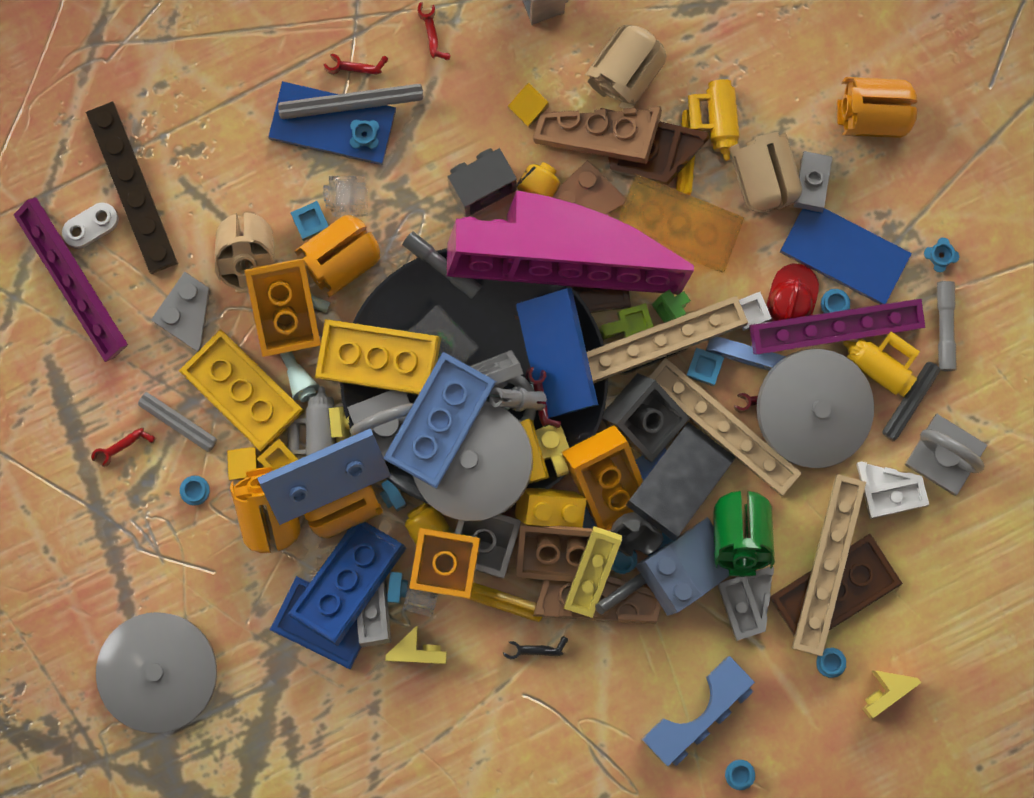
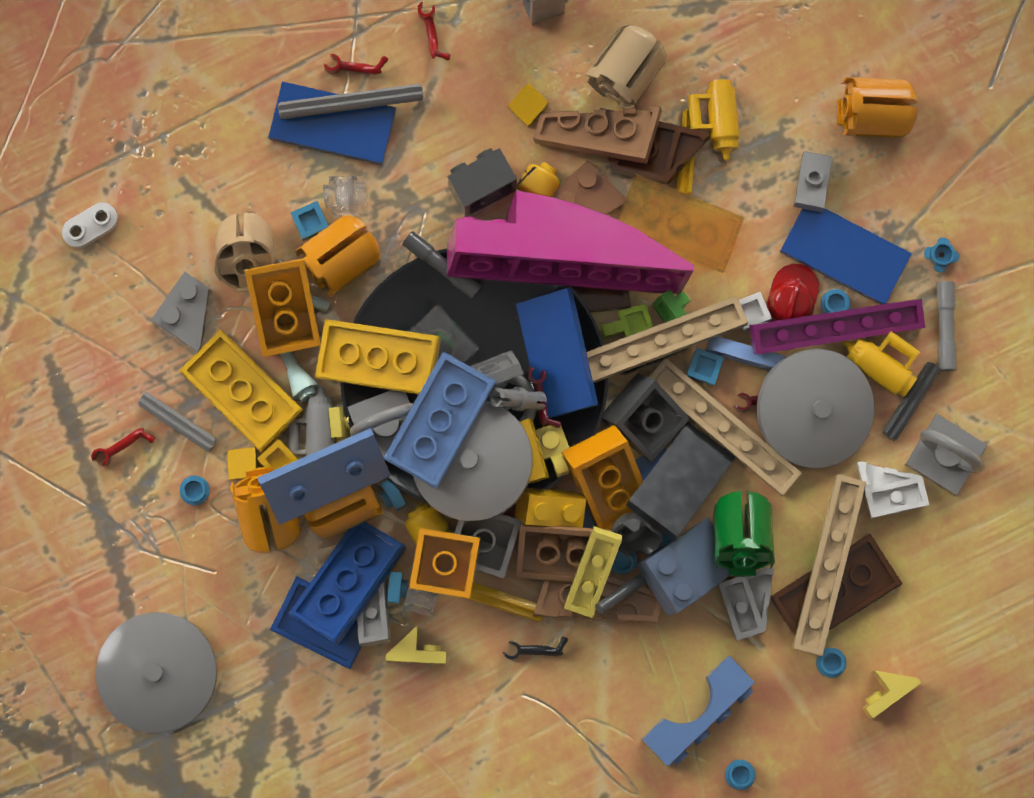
magenta plate [13,197,128,362] -> none
dark brown plate [86,101,178,274] -> none
dark azure plate [350,120,379,149] -> none
tan cylinder [729,132,802,213] -> none

